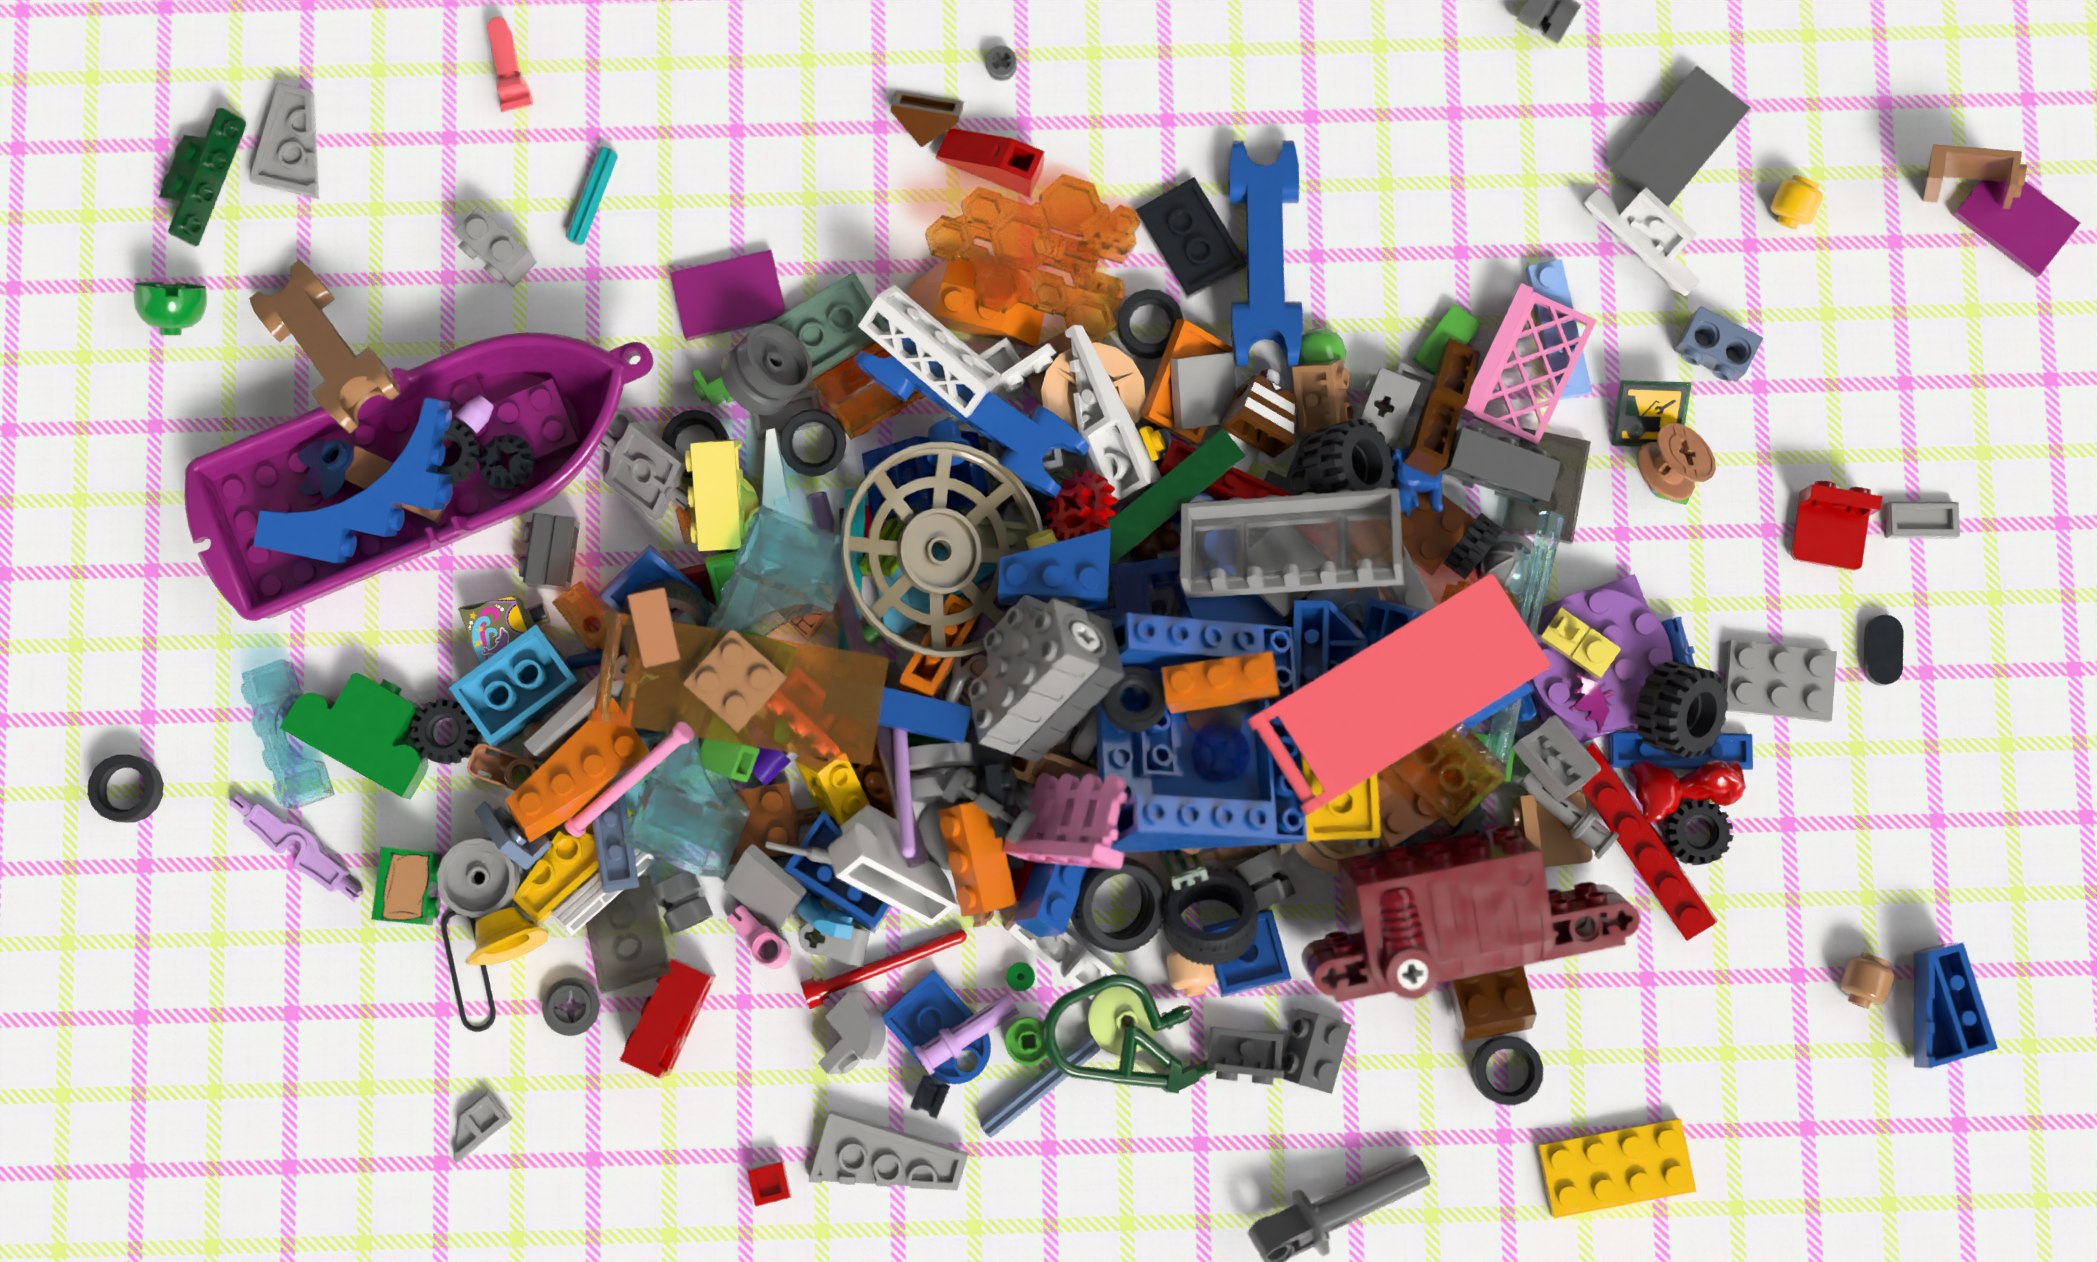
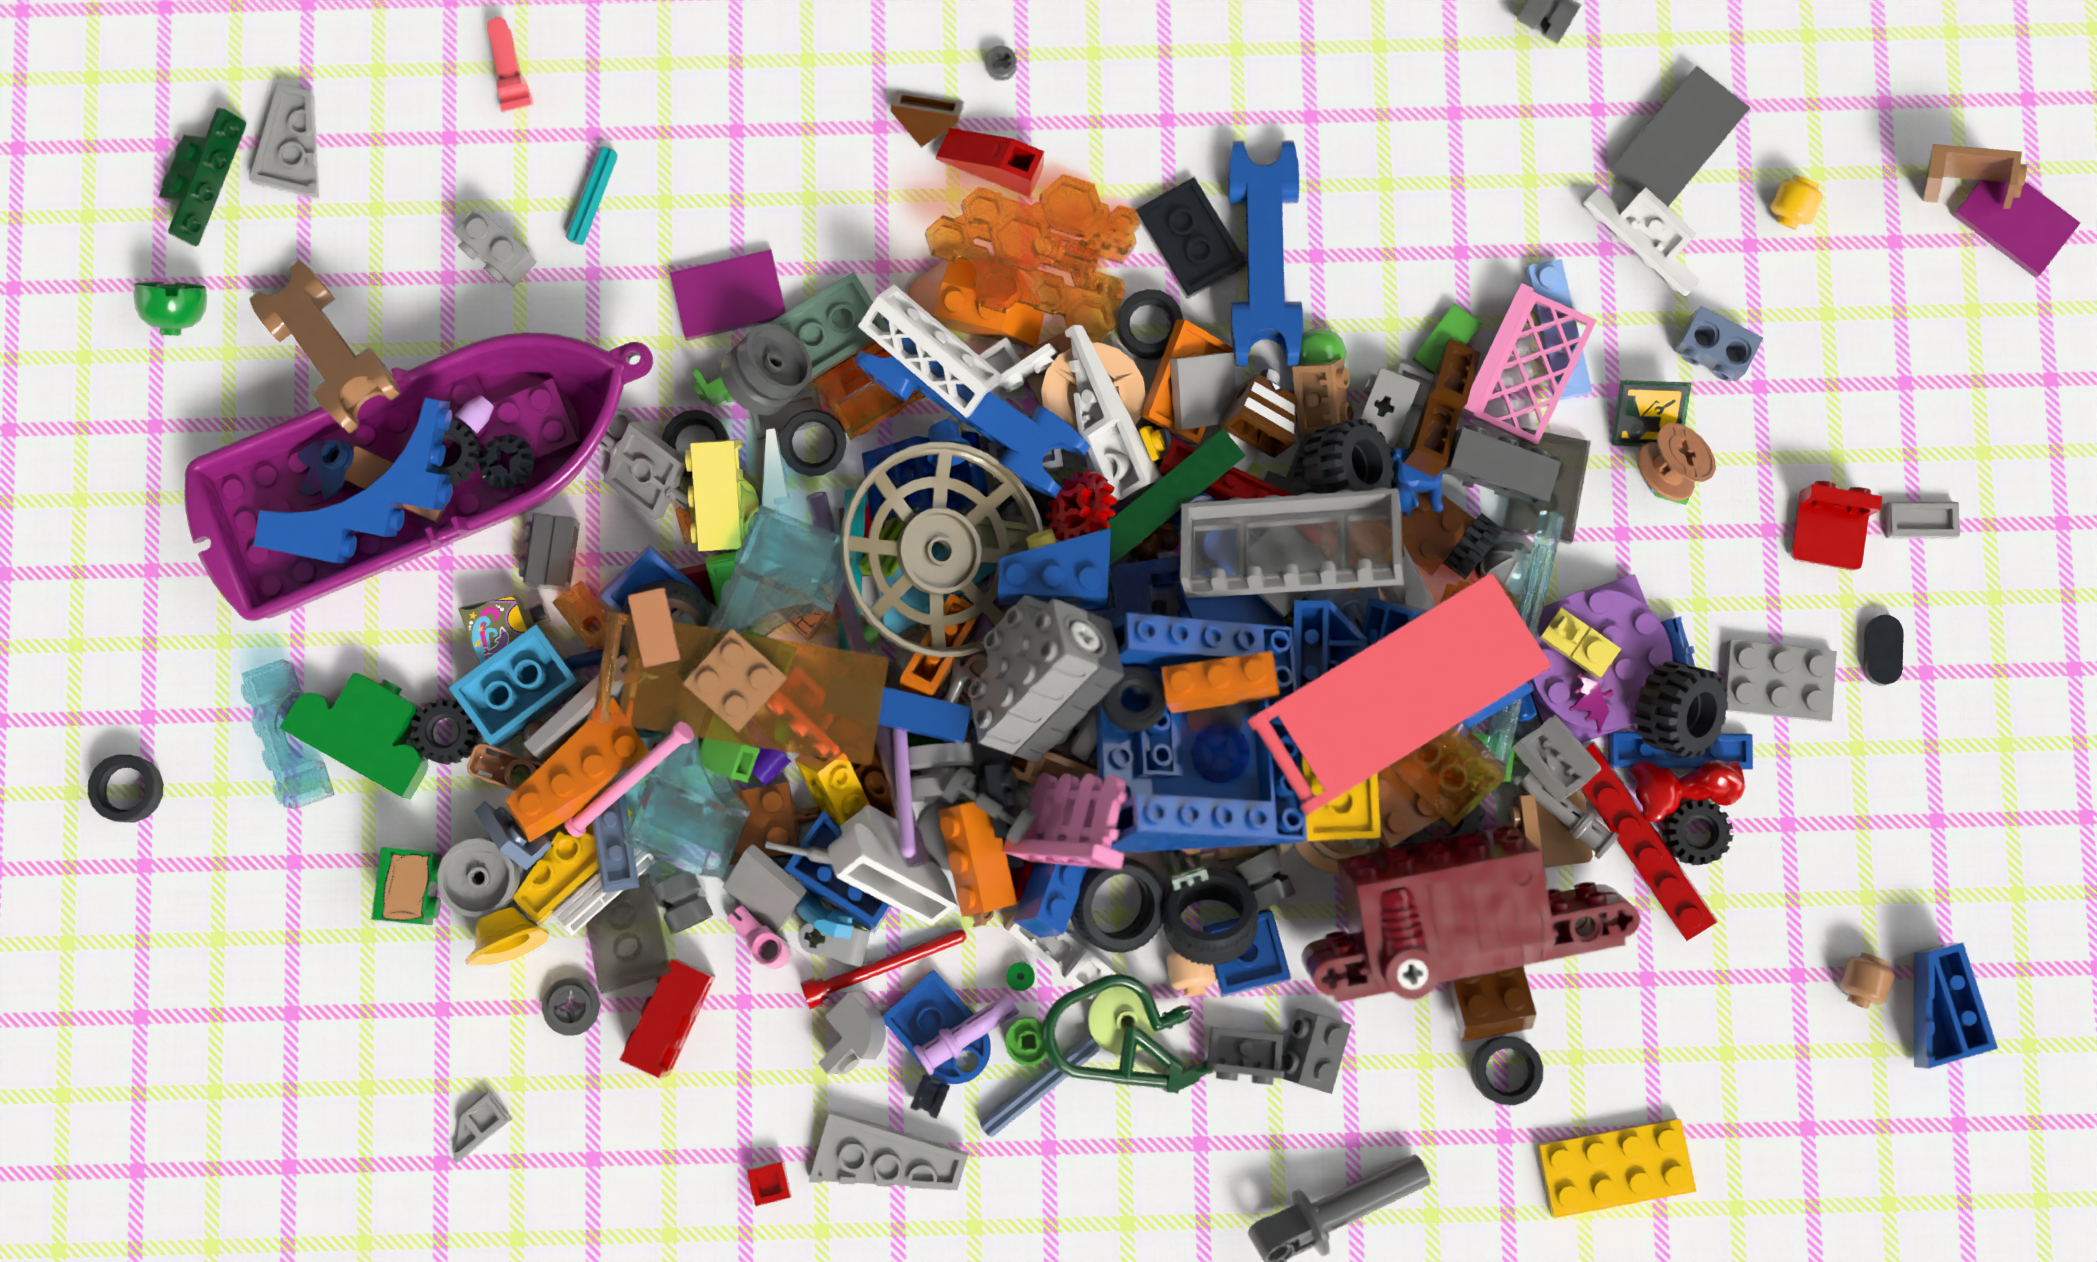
lavender piece [229,793,363,902] -> none
black piece [441,910,496,1032] -> none

